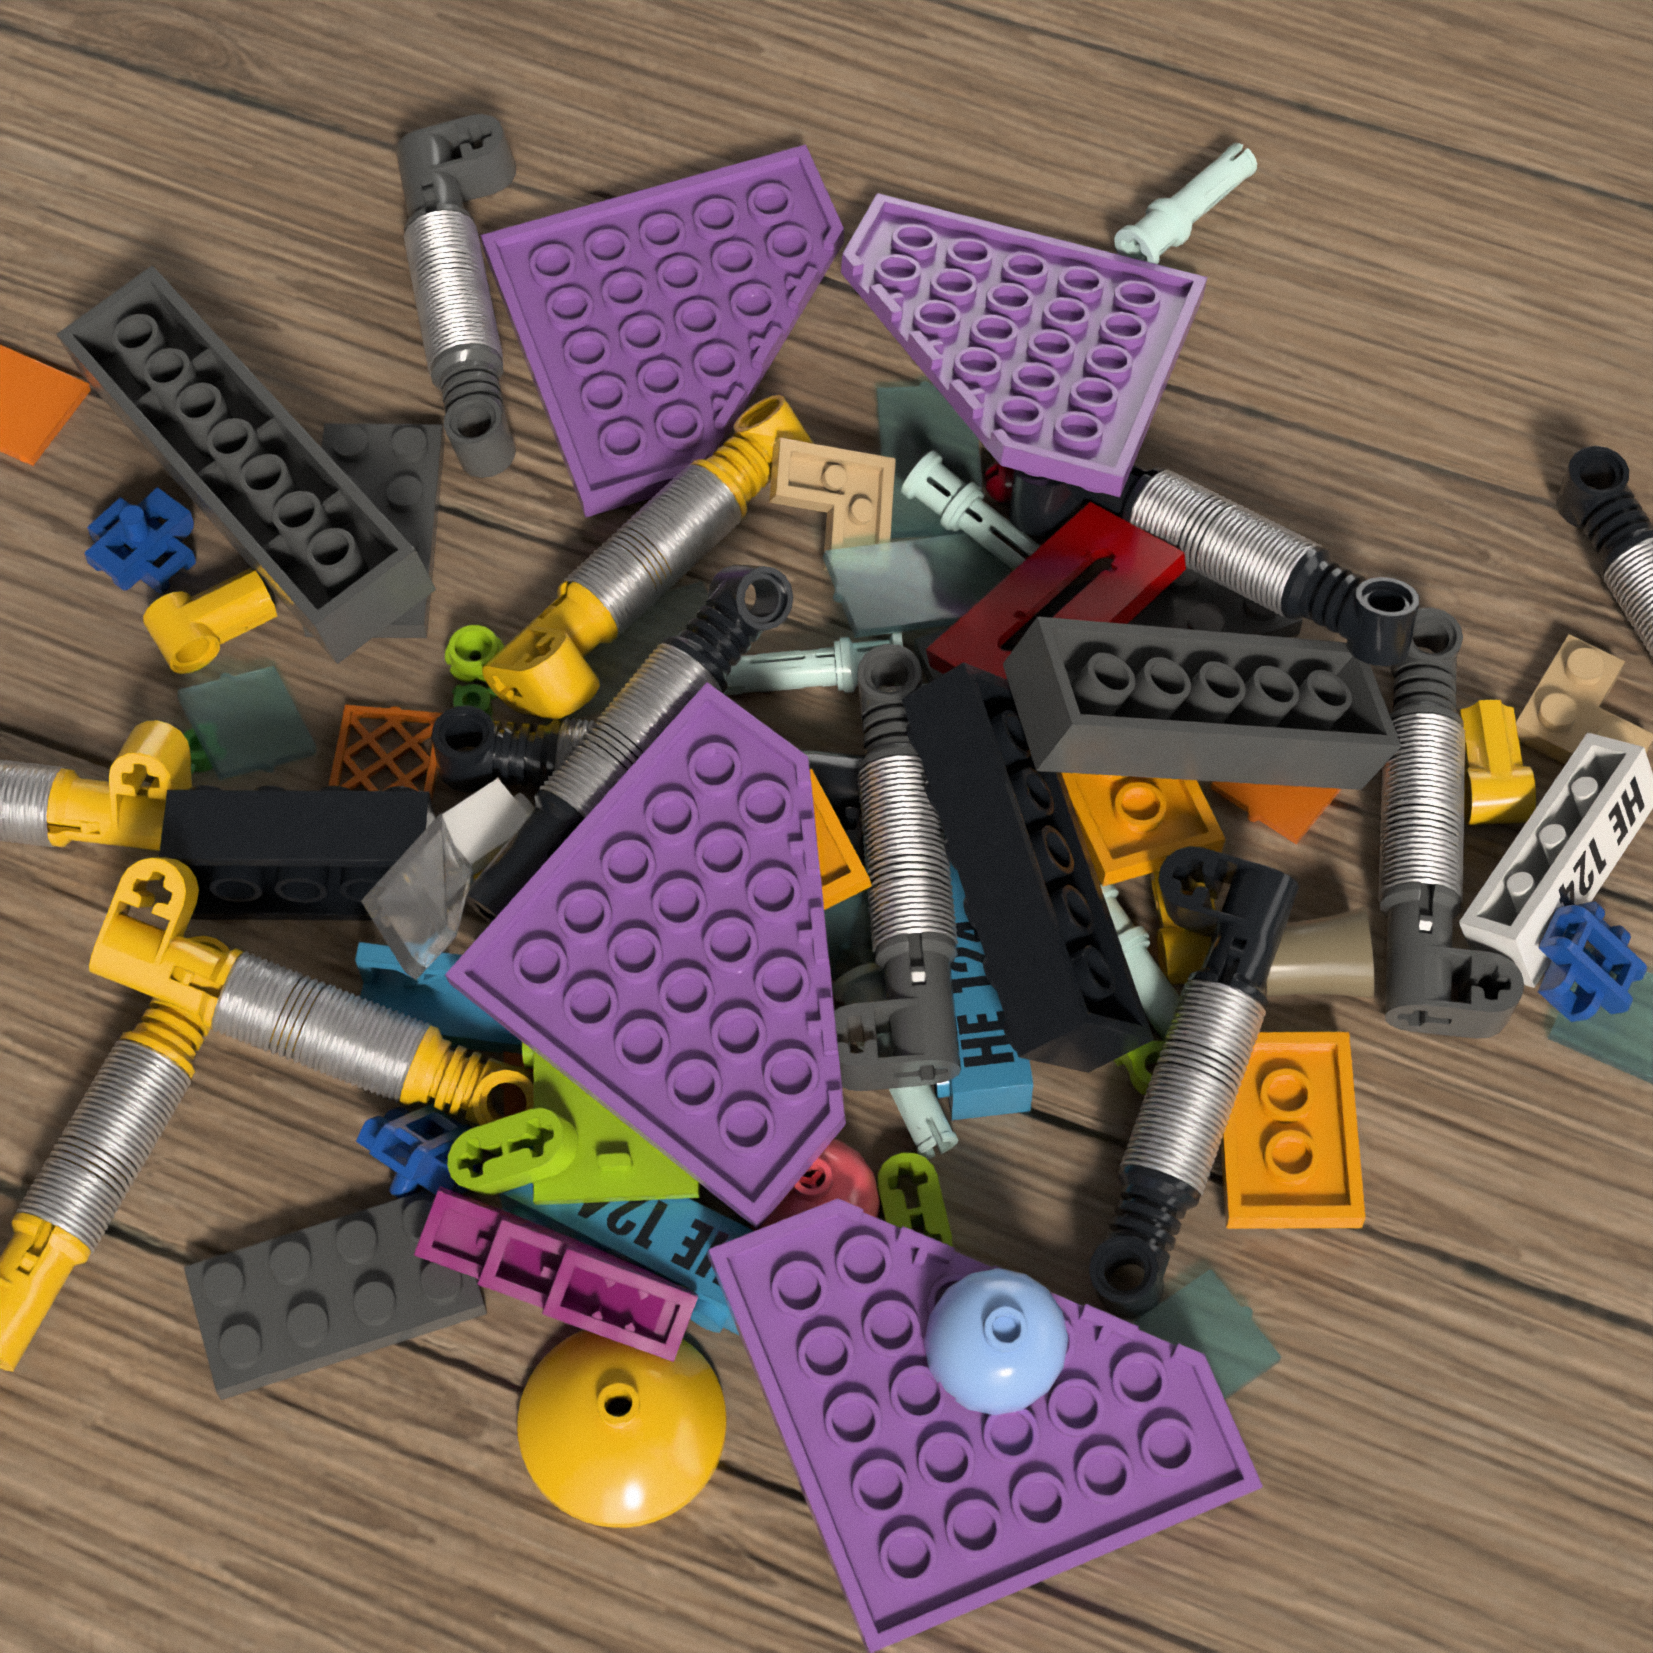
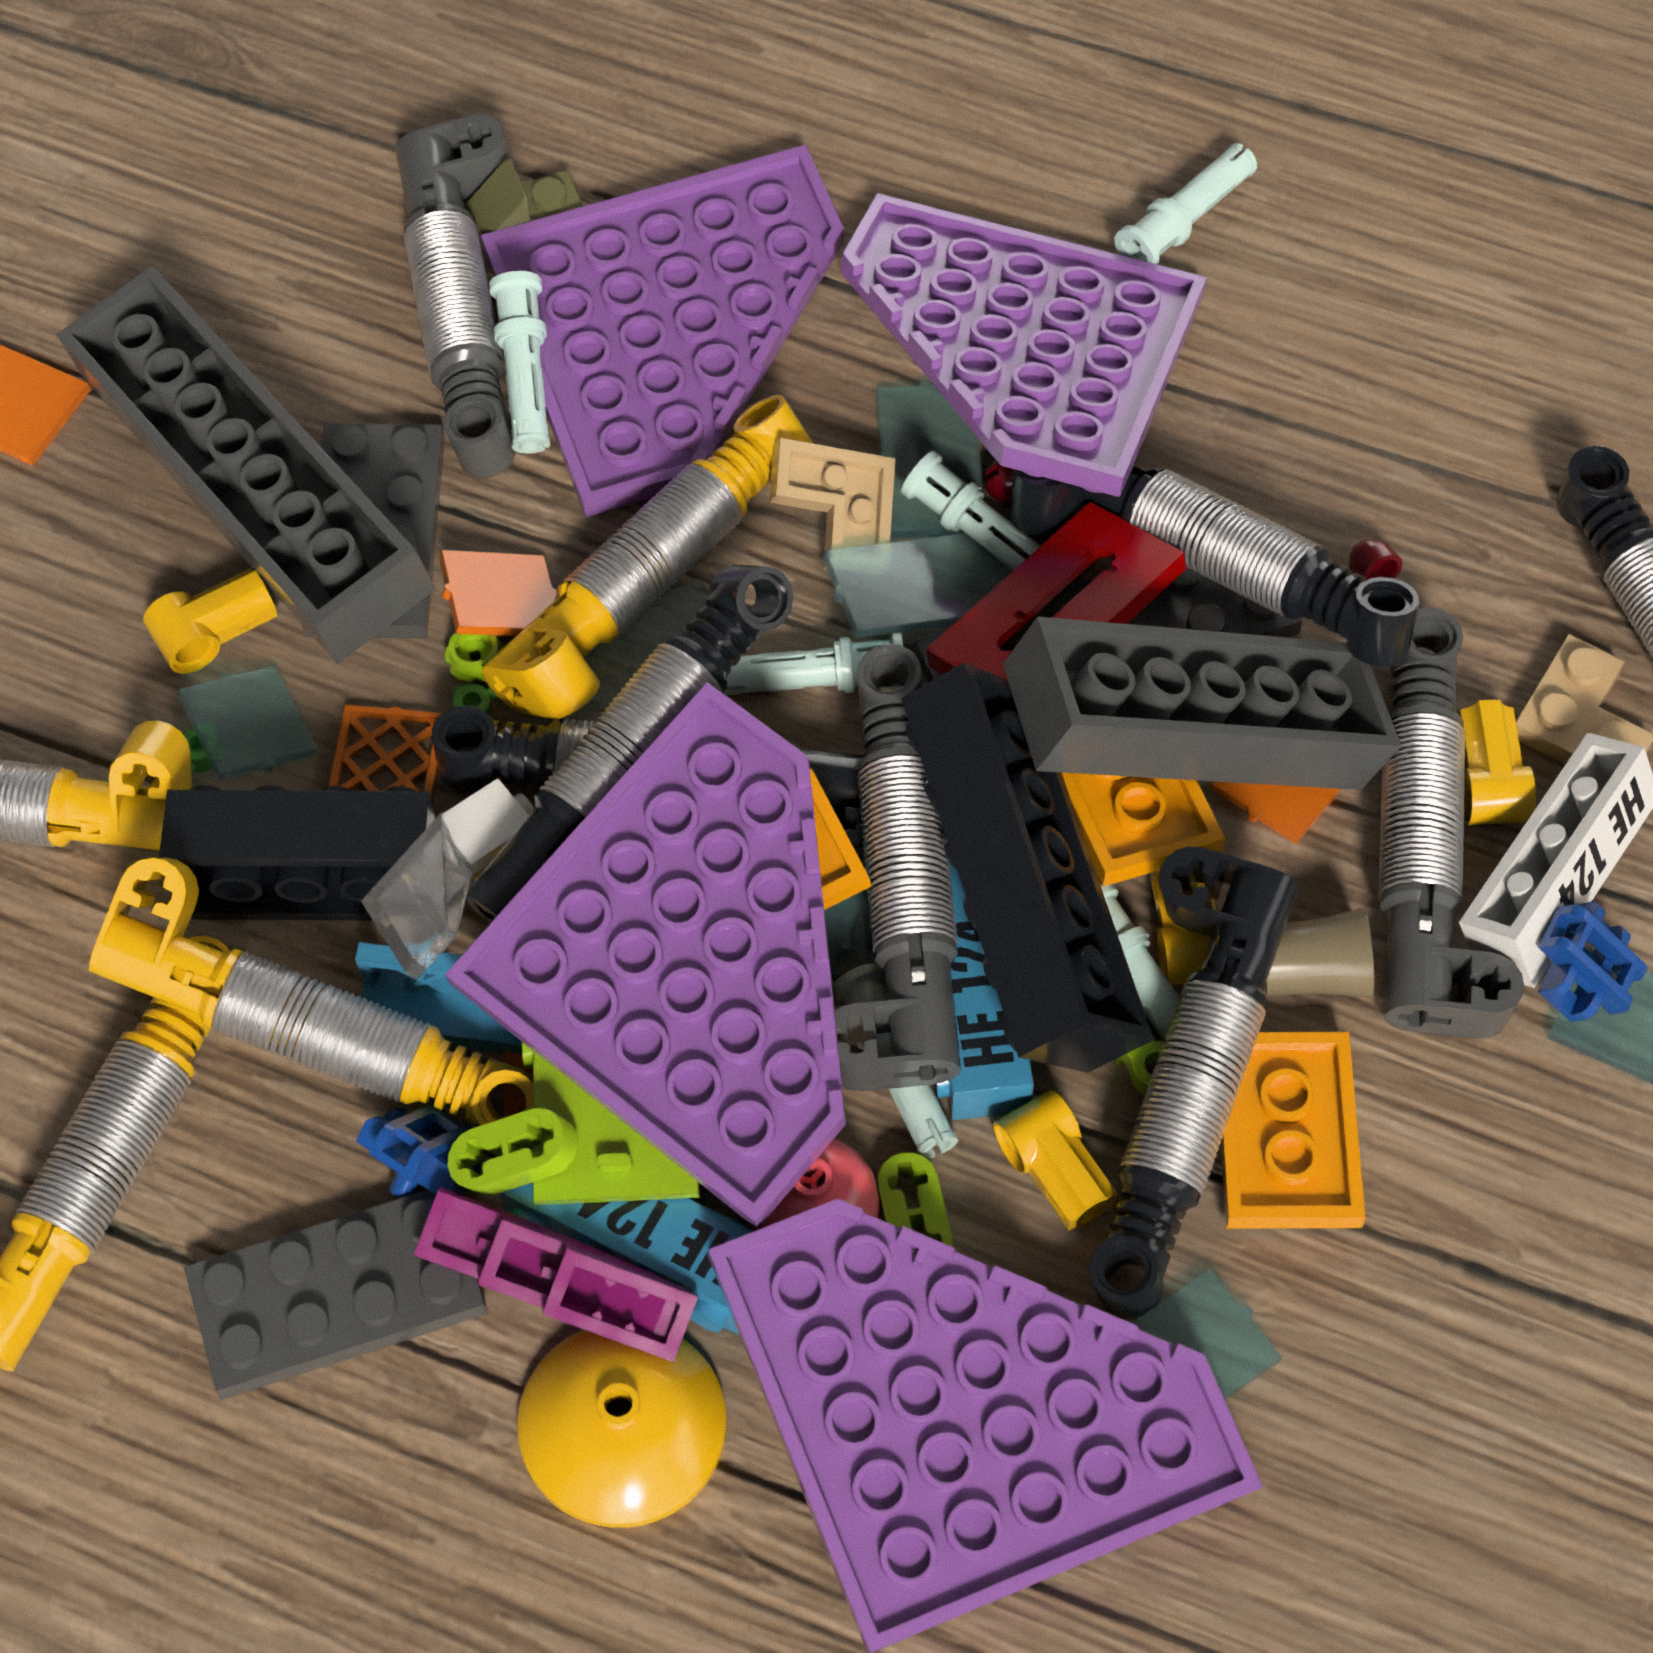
blue piece [84,487,196,594] -> none
light blue cylinder [924,1268,1068,1415] -> none
none -> orange piece [439,550,557,636]
none -> olive slope [464,158,583,257]
none -> light aqua pin [489,271,550,454]
none -> yellow piece [992,1089,1118,1231]
none -> dark red hinge [1349,538,1403,580]

